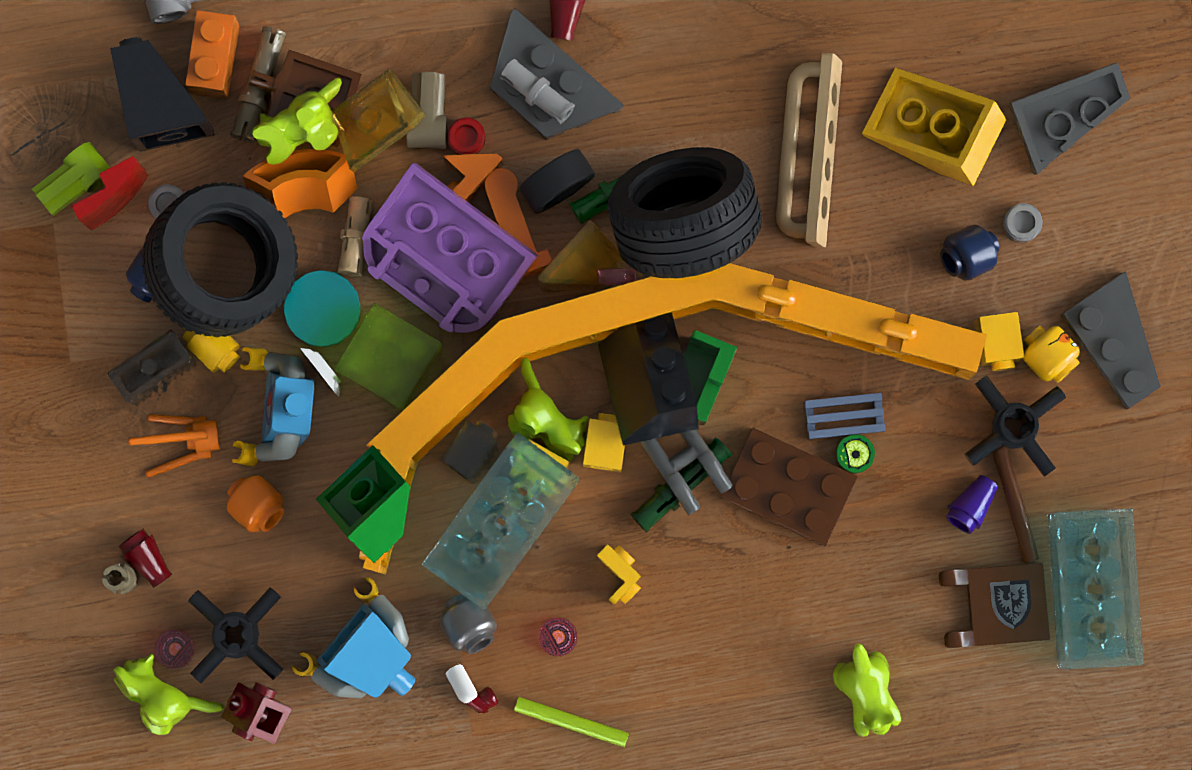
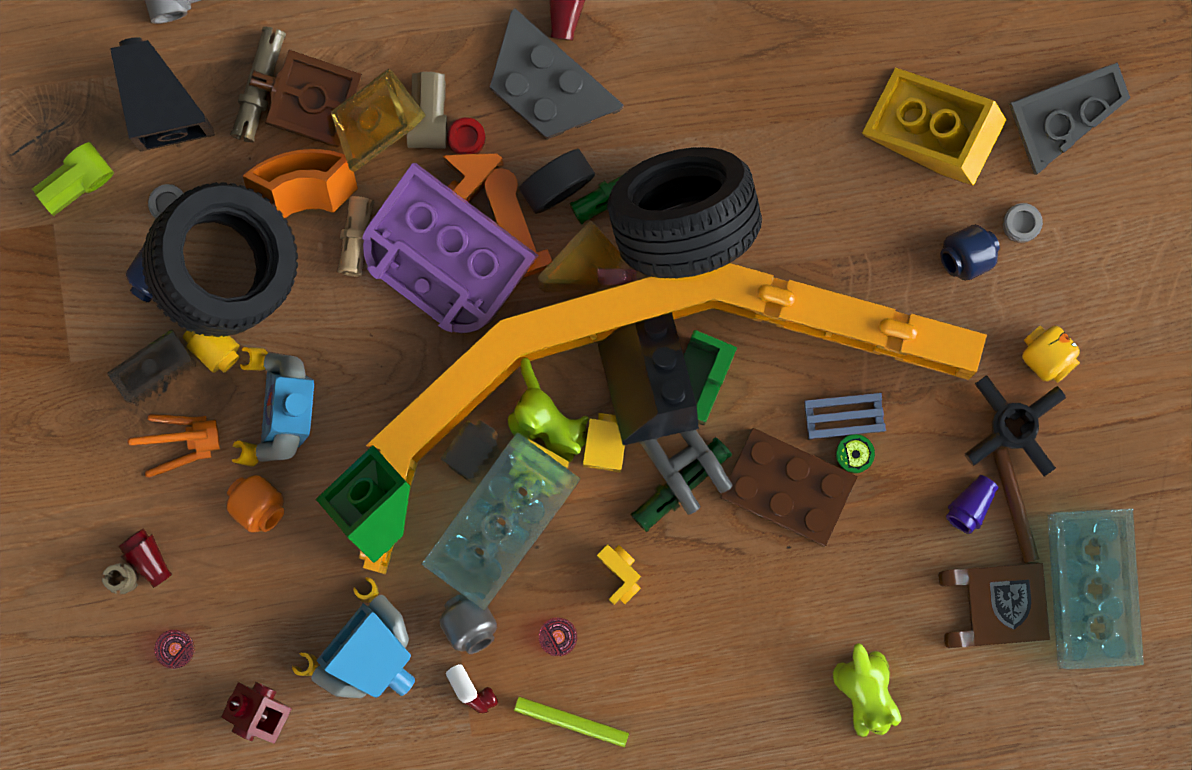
red slope [71,156,148,231] -> none
lime animal [113,653,224,735] -> none
orange brick [185,10,240,99] -> none
black bar [188,587,284,684] -> none
lime animal [252,78,342,165] -> none
teal tile [284,270,361,348] -> none
white piece [300,348,341,397] -> none
clear neon green brick [335,303,443,411] -> none
light grey pin [500,59,575,125] -> none
tan piece [776,53,842,247] -> none
yellow brick [974,312,1024,371] -> none
dark grey wing [1061,271,1161,410] -> none

